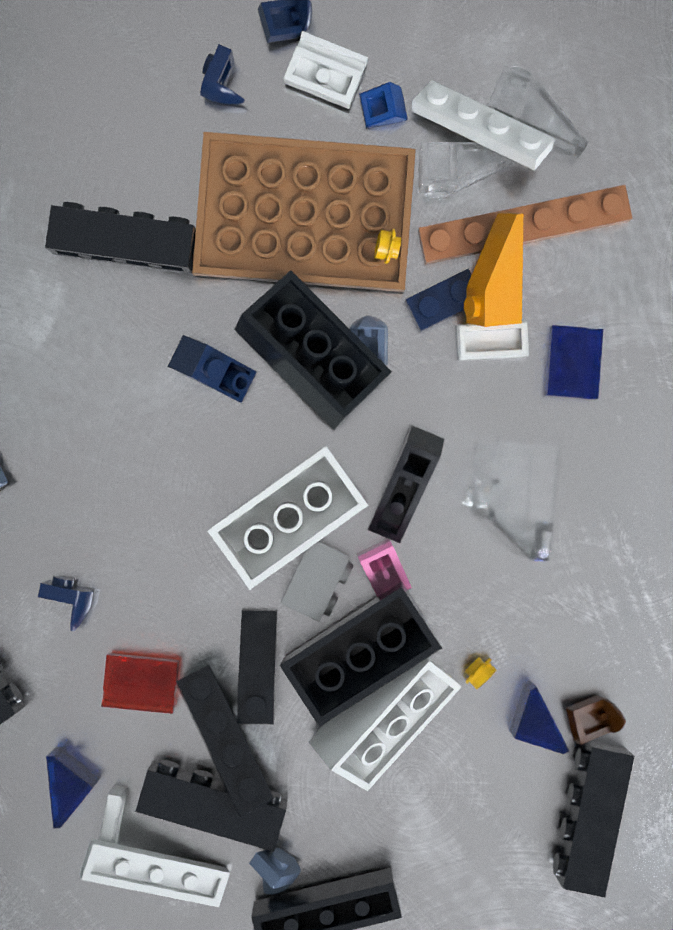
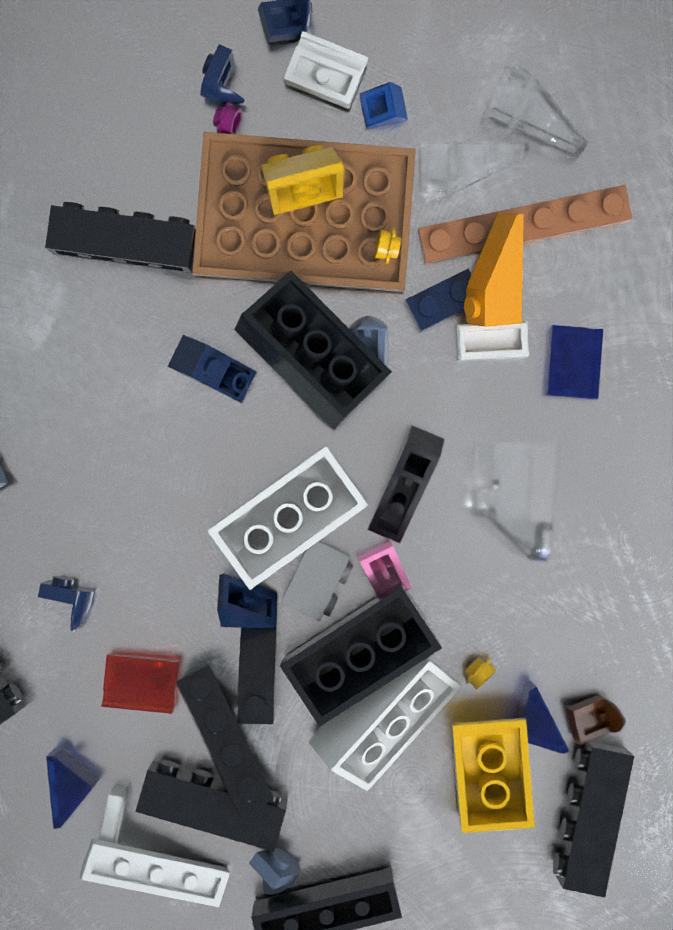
white plate [412,80,555,171] -> none
none -> magenta plate [213,101,242,134]
none -> dark blue slope [217,573,277,628]
none -> yellow slope [261,145,344,215]
none -> yellow slope [452,718,535,833]

